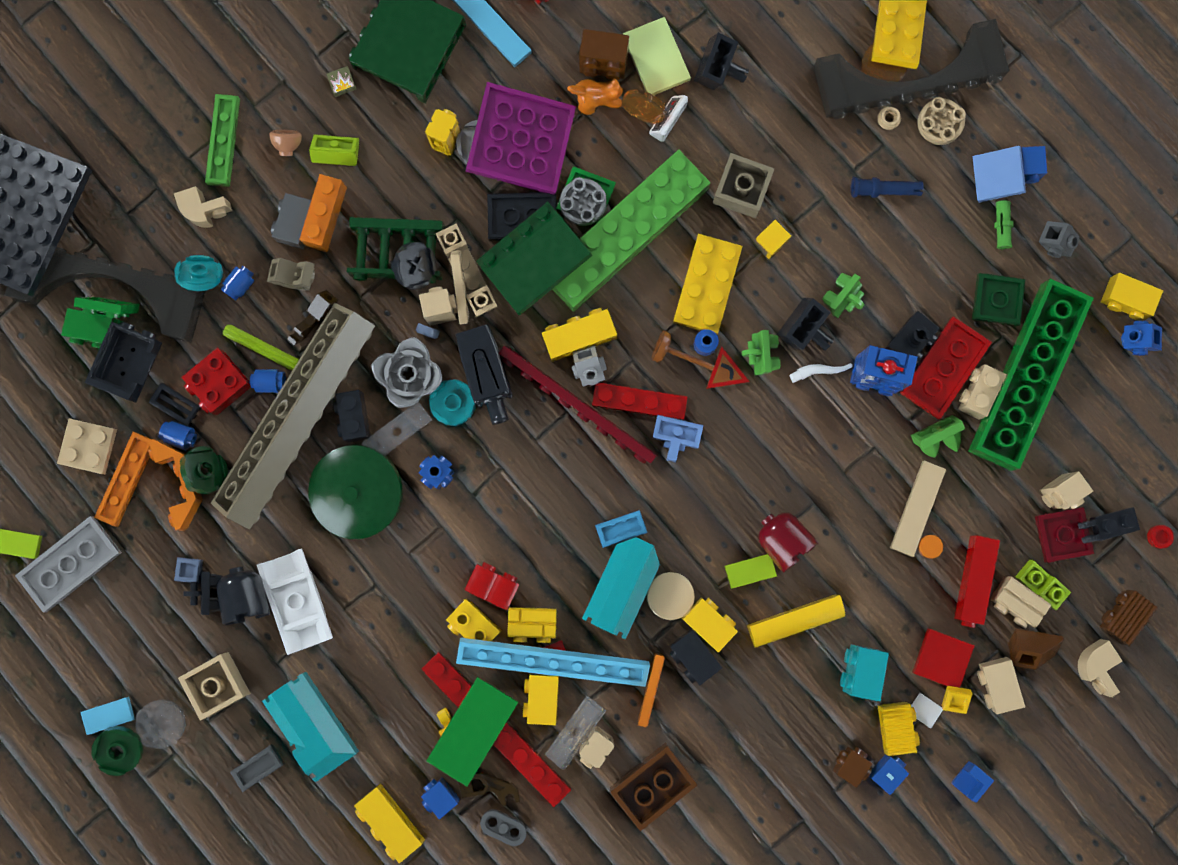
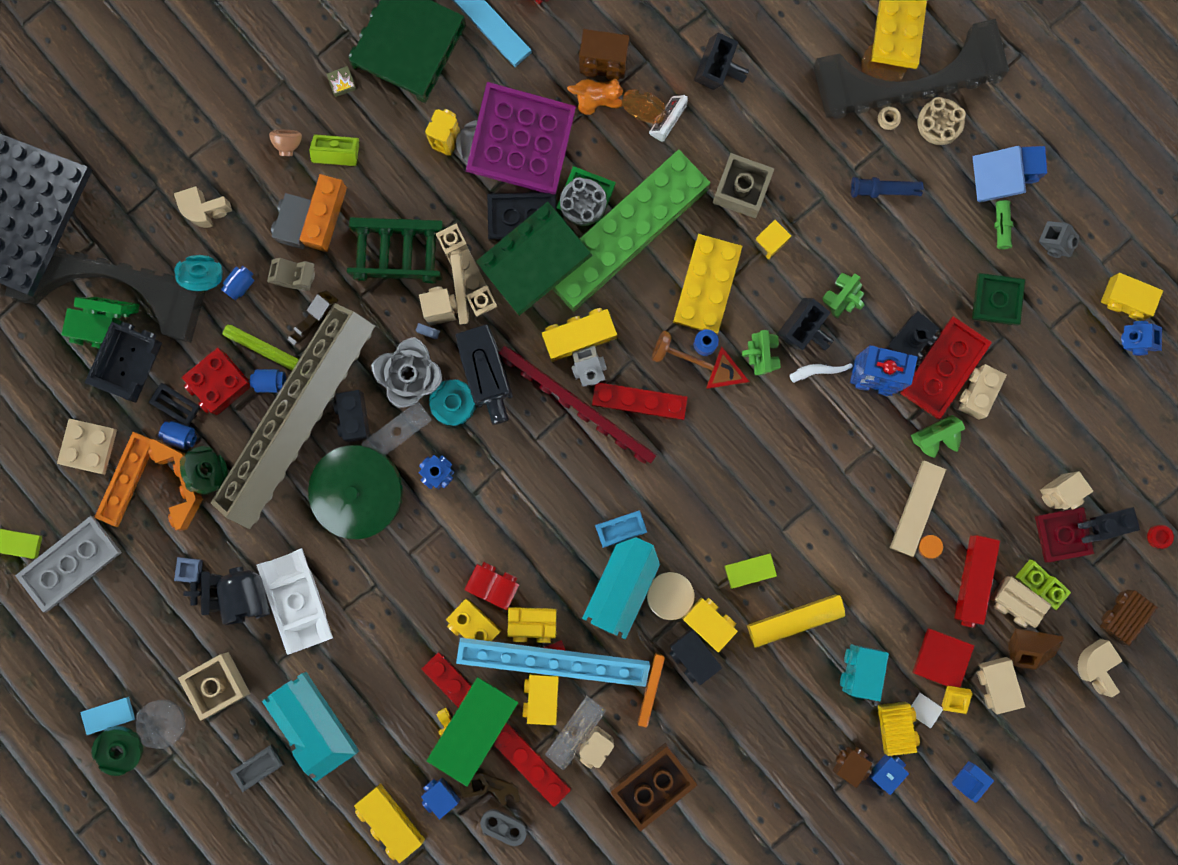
bright green tile [205,94,240,187] -> none
black tile [390,242,436,290] -> none
yellowish green tile [623,17,691,97] -> none
medium blue hinge [652,415,703,462] -> none
dark red cylinder [758,512,819,573] -> none
green brick [968,278,1094,471] -> none

